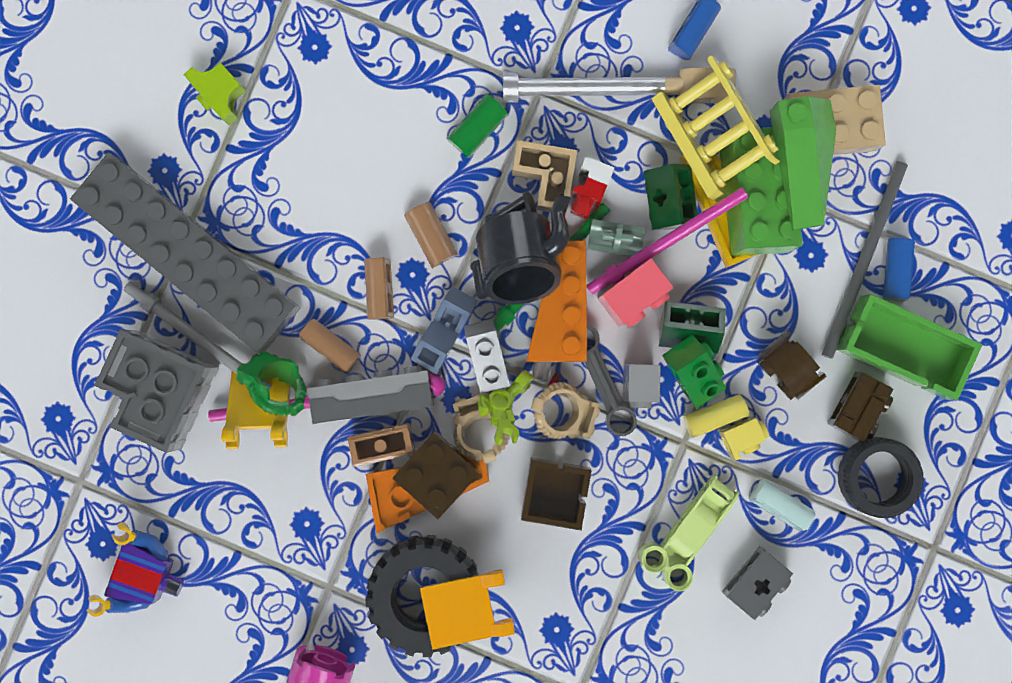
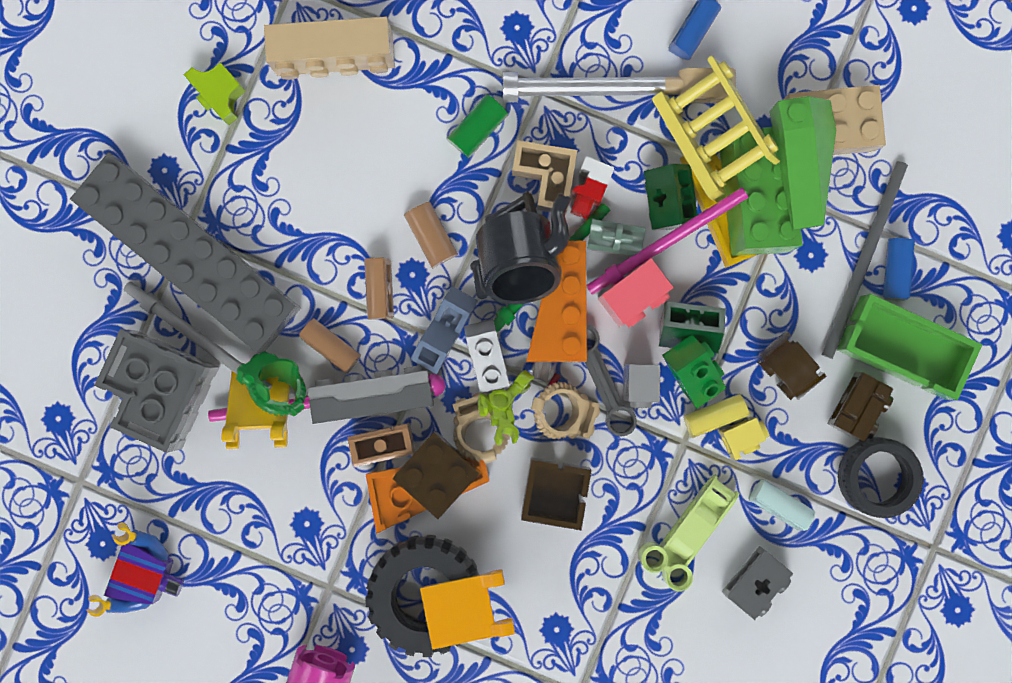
none -> tan brick [264,17,395,80]

